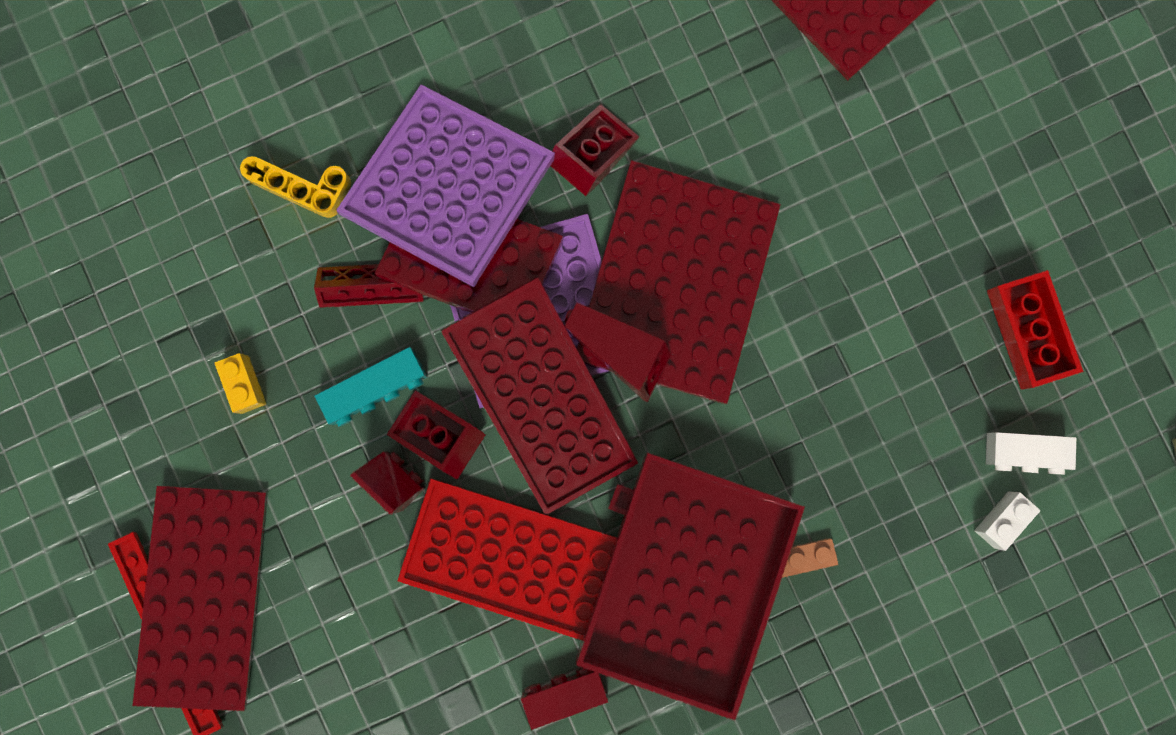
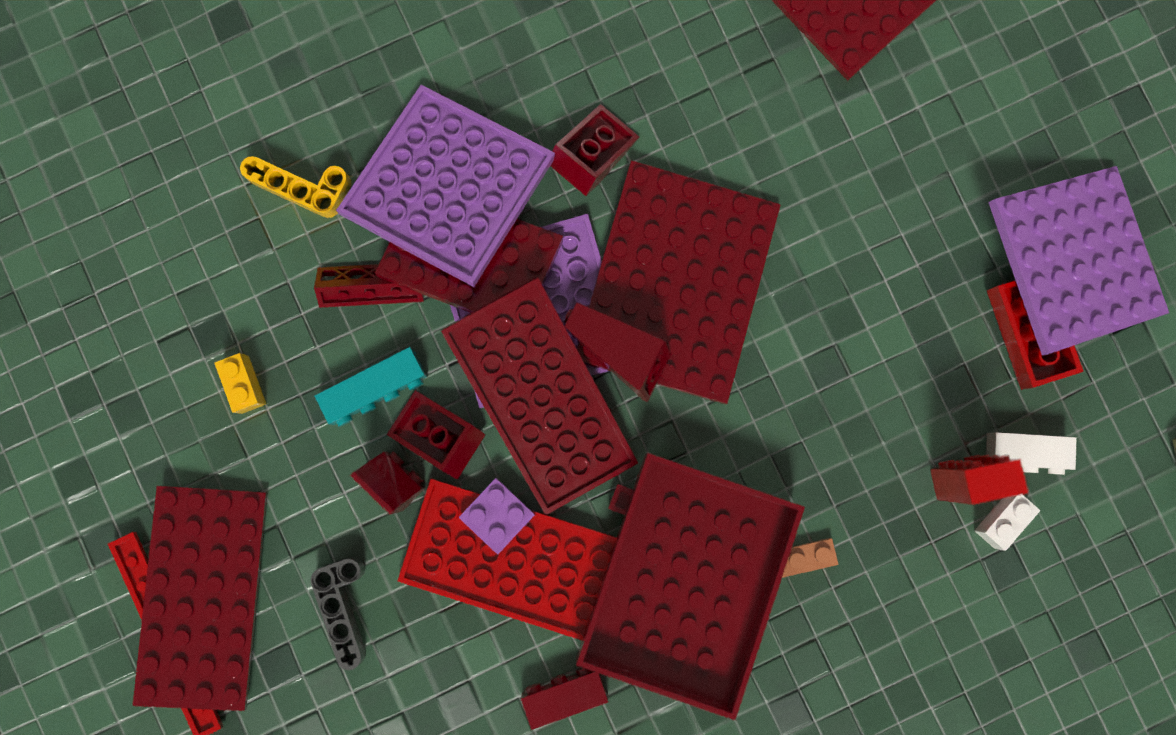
none -> dark grey beam [311,556,366,670]
none -> medium lavender plate [459,478,535,554]
none -> red brick [930,455,1028,505]
none -> medium lavender plate [988,166,1169,355]

